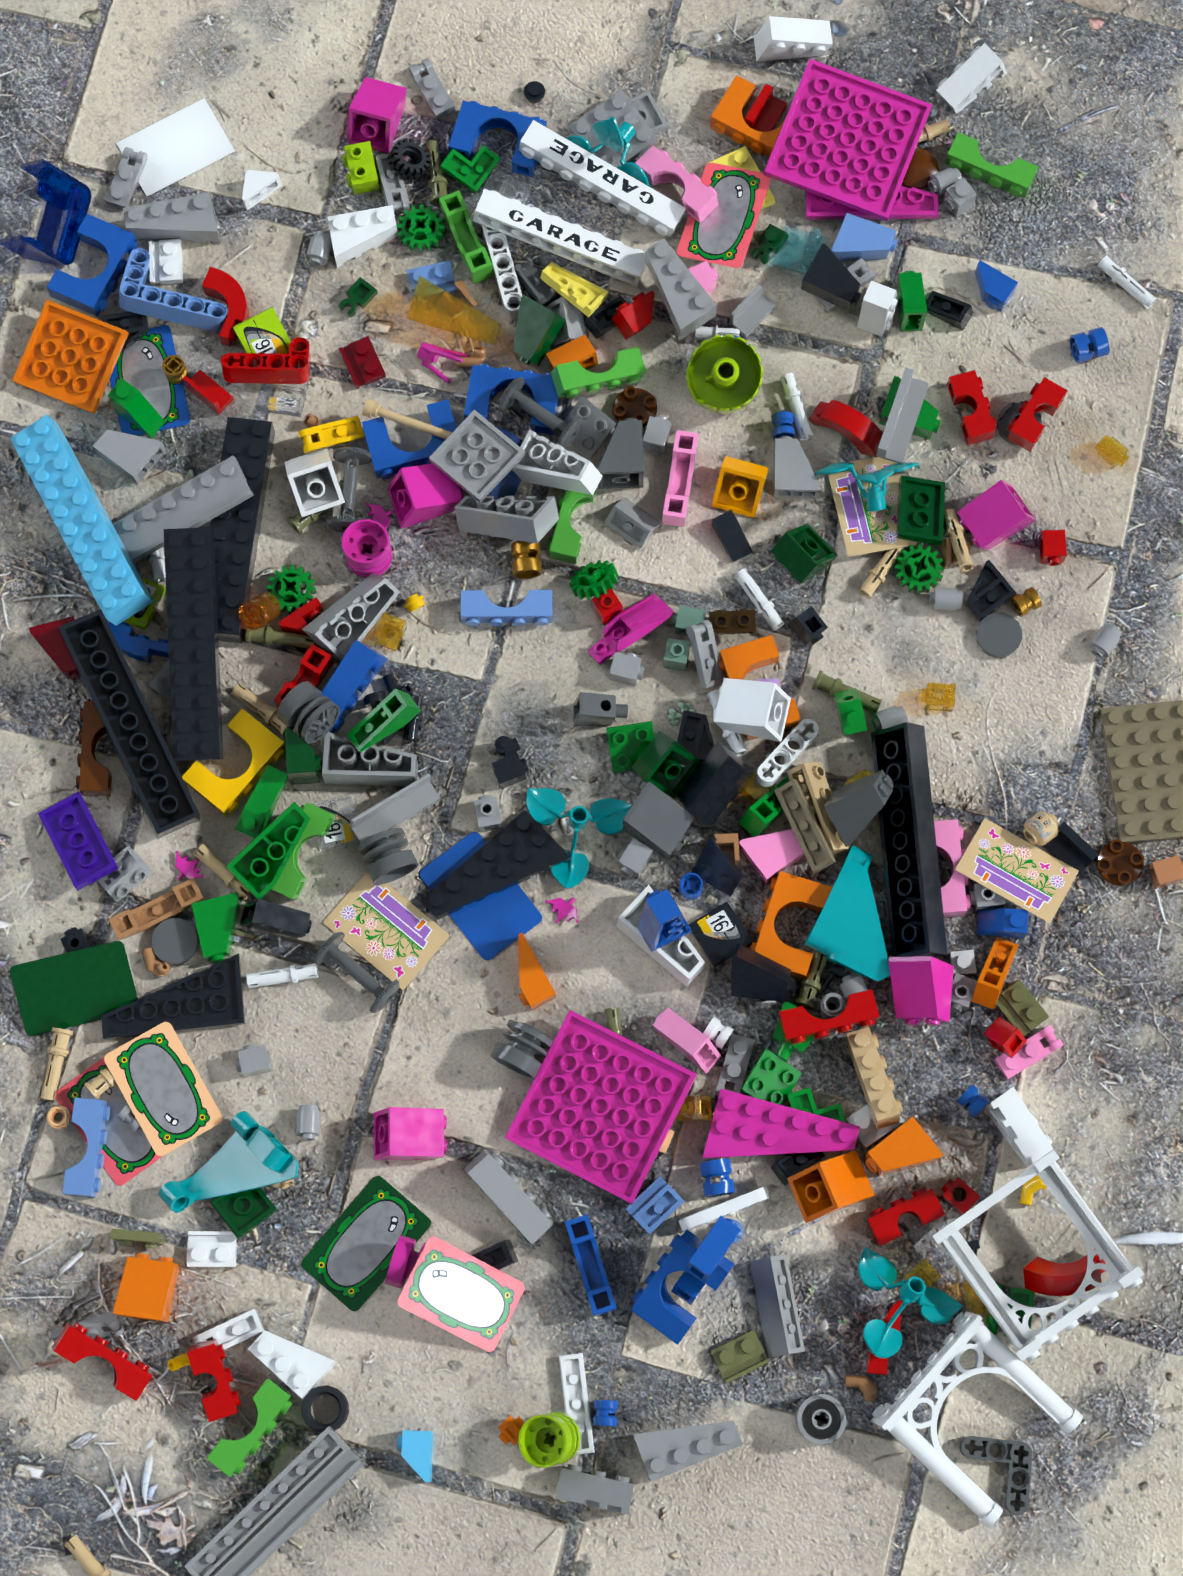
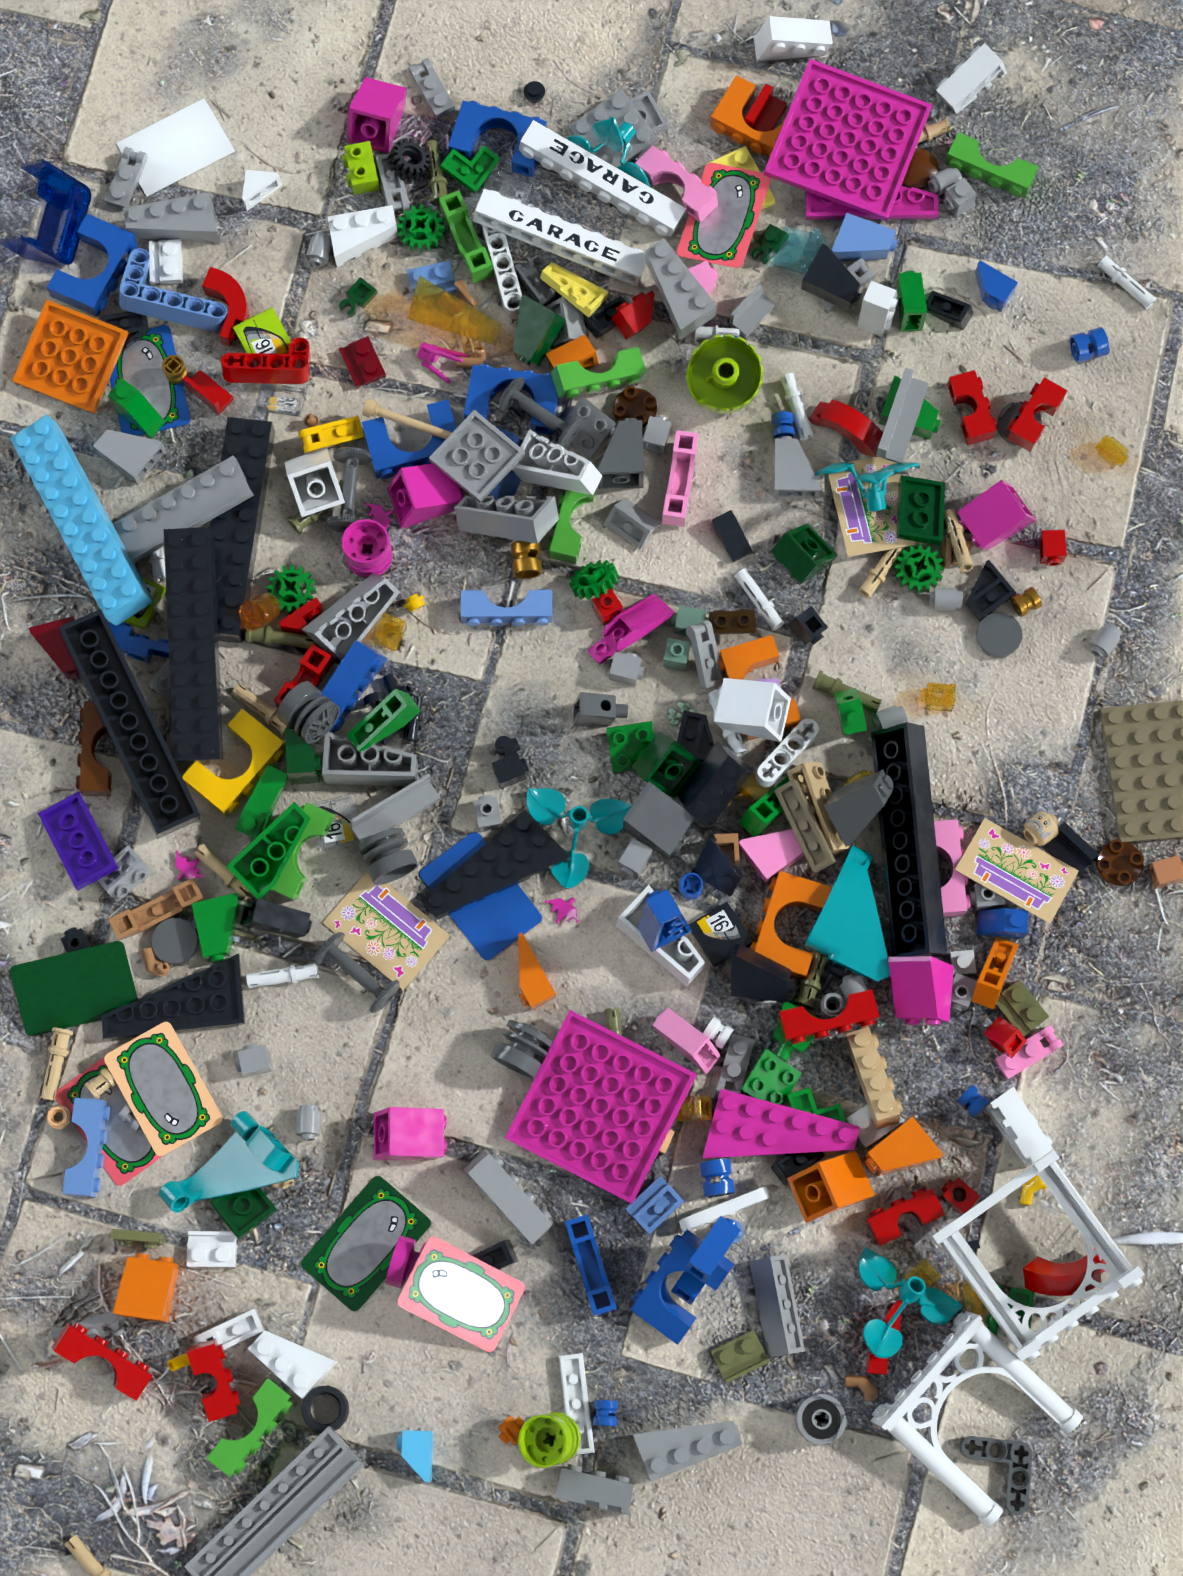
light orange slope [711,456,769,518] -> none

